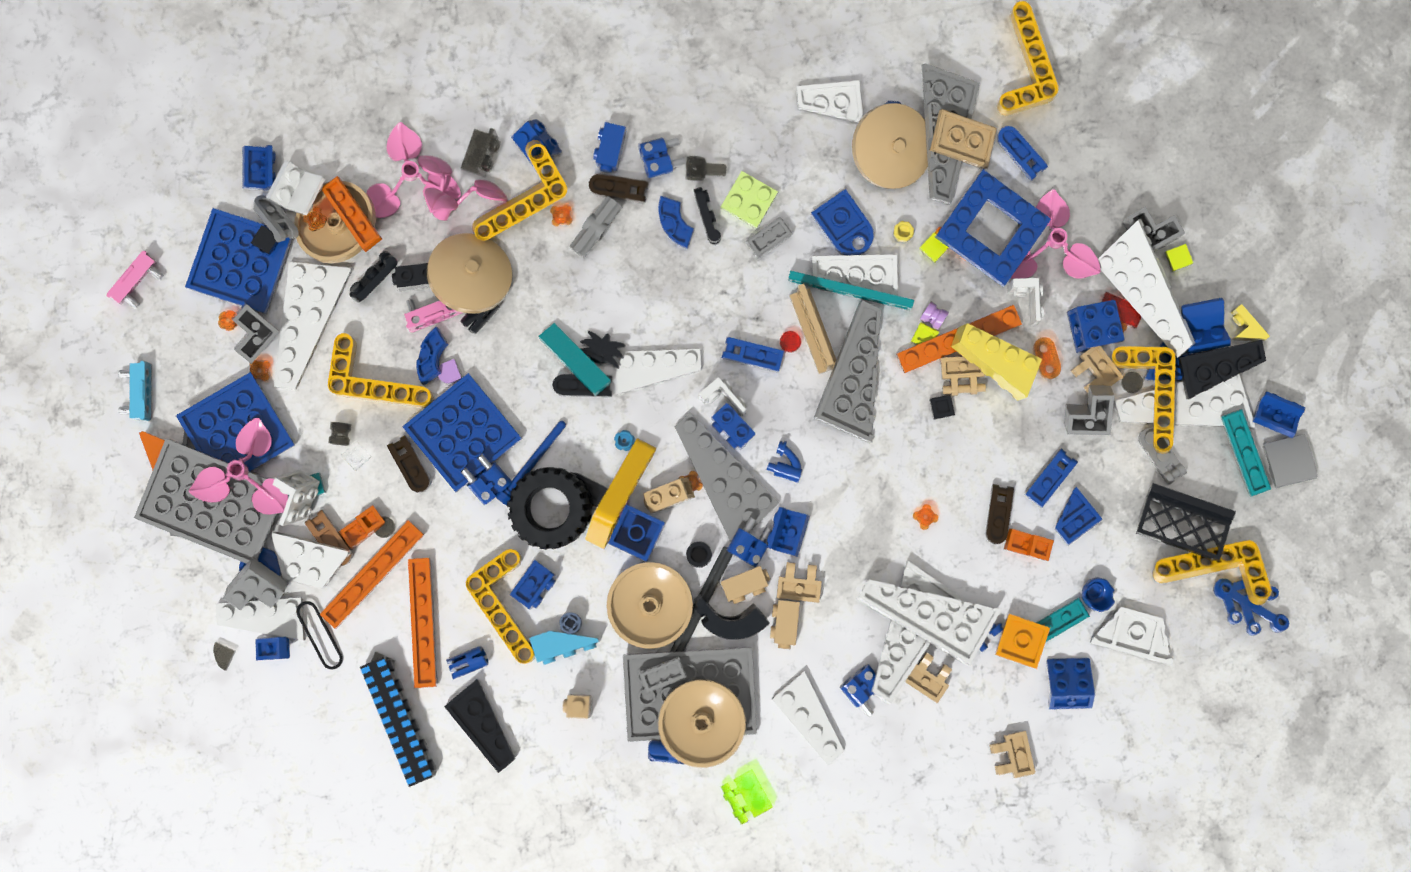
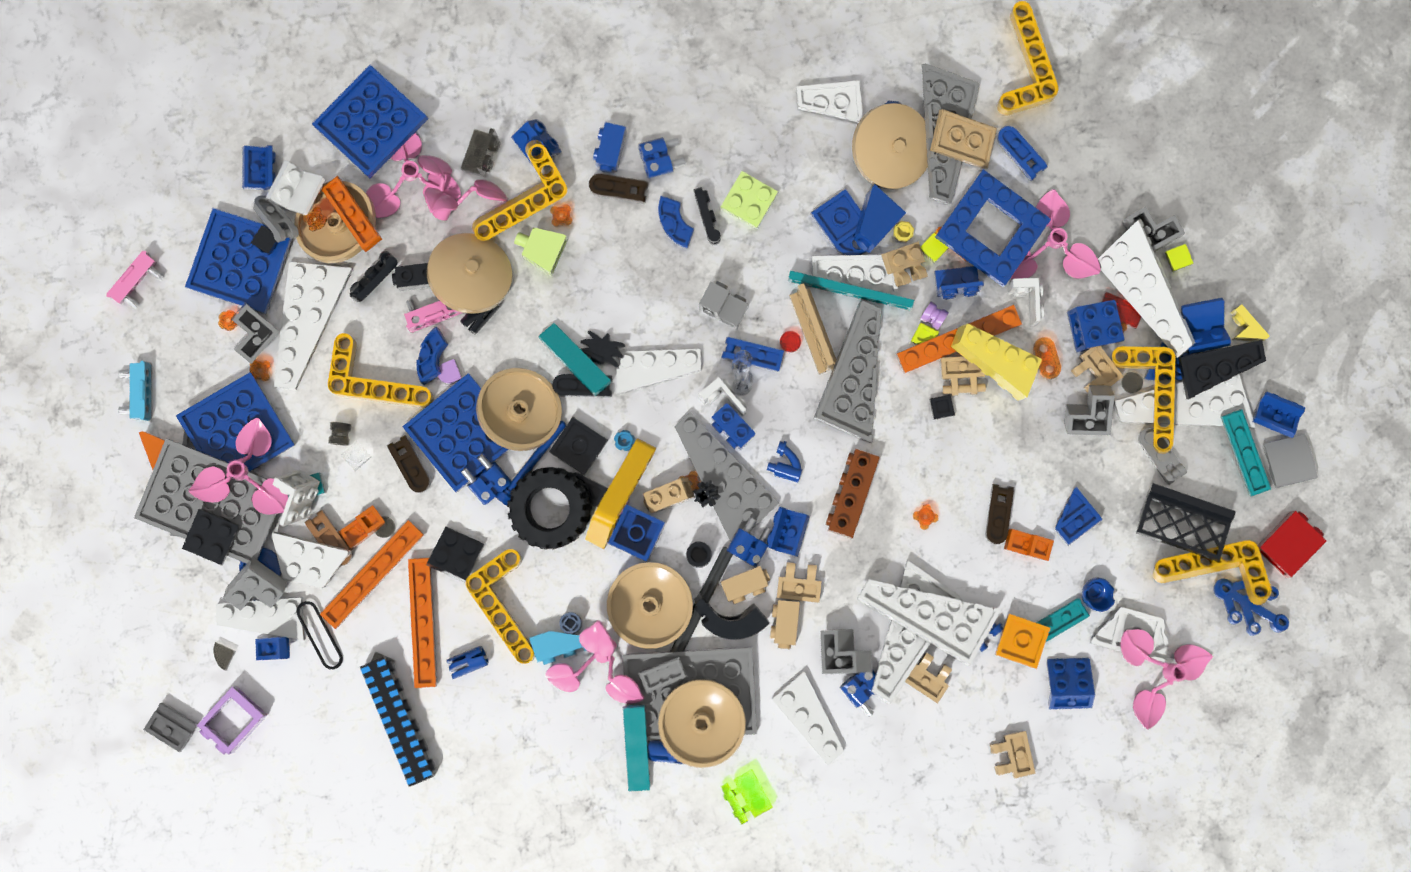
black wing [444,679,516,773] -> none
blue bracket [510,560,556,610] -> none
tan brick [563,695,592,719] -> none
light grey piece [570,196,622,258] -> none
clear smoke axle [685,156,726,181] -> none
light grey plate [746,217,793,259] -> none
blue plate [1024,448,1078,508] -> none
none -> flat silver plate [143,703,197,752]
none -> black plate [182,509,240,565]
none -> lavender window [197,686,268,755]
none -> blue plate [312,65,429,179]
none -> black plate [427,526,484,583]
none -> tan dish [476,368,562,451]
none -> yellowish green torso [514,228,568,275]
none -> bright pink plant [545,620,644,704]
none -> black plate [549,417,608,476]
none -> teal tile [623,705,650,791]
none -> black gear [693,480,721,508]
none -> light grey brick [699,281,749,329]
none -> clear axle [731,350,754,395]
none -> light grey brick [820,629,872,674]
none -> dark orange brick [825,449,880,539]
none -> blue slope [854,185,906,253]
none -> tan plate [881,242,928,287]
none -> blue bracket [934,266,984,299]
none -> bright pink plant [1121,629,1213,729]
none -> red brick [1257,511,1327,578]

